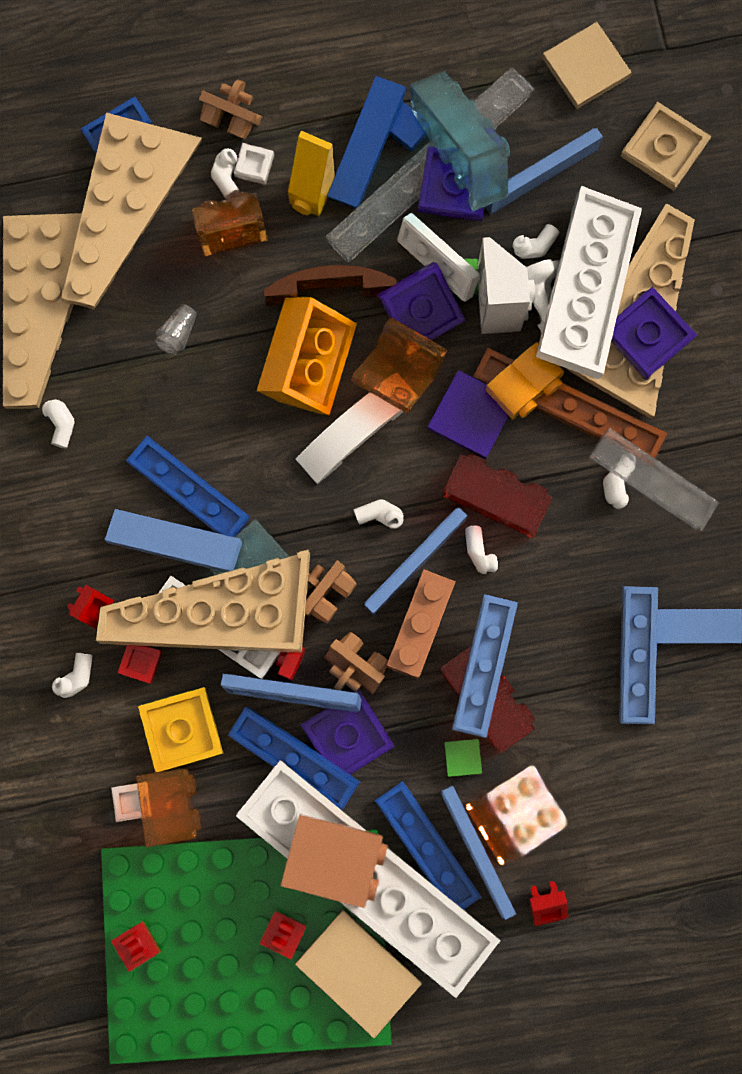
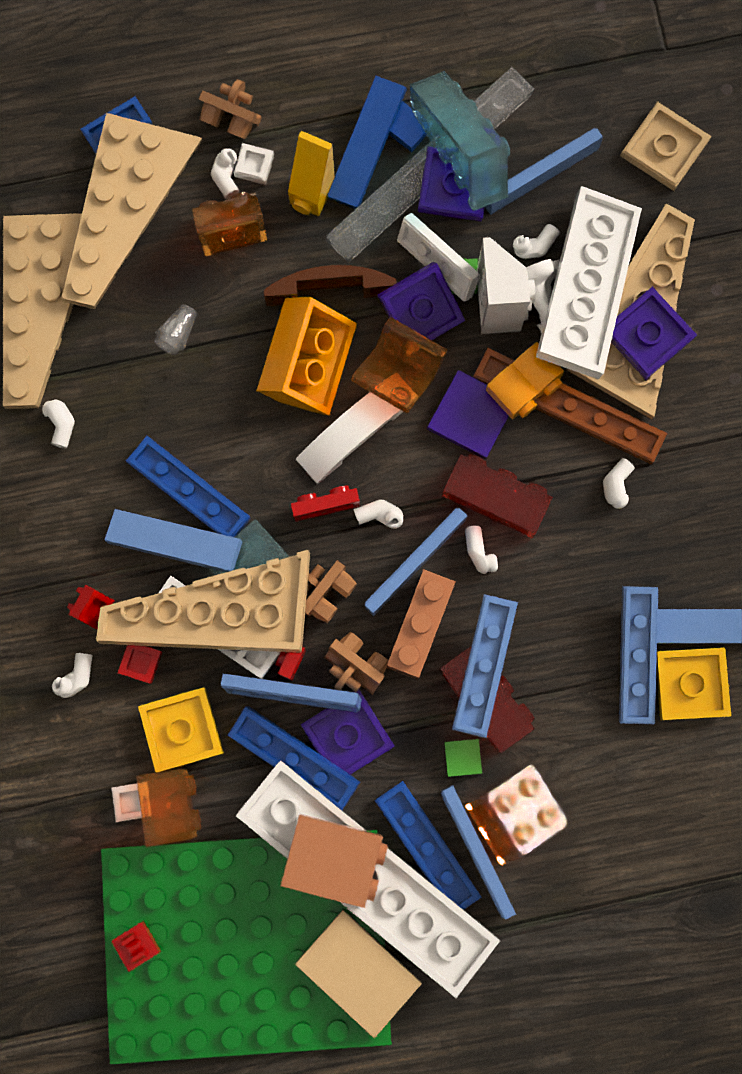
red tile [259,910,307,959] -> none
red tile [530,881,568,926] -> none
tan tile [542,22,632,109] -> none
clear tile [589,428,719,532] -> none
none -> red plate [291,486,360,522]
none -> yellow plate [656,648,731,720]

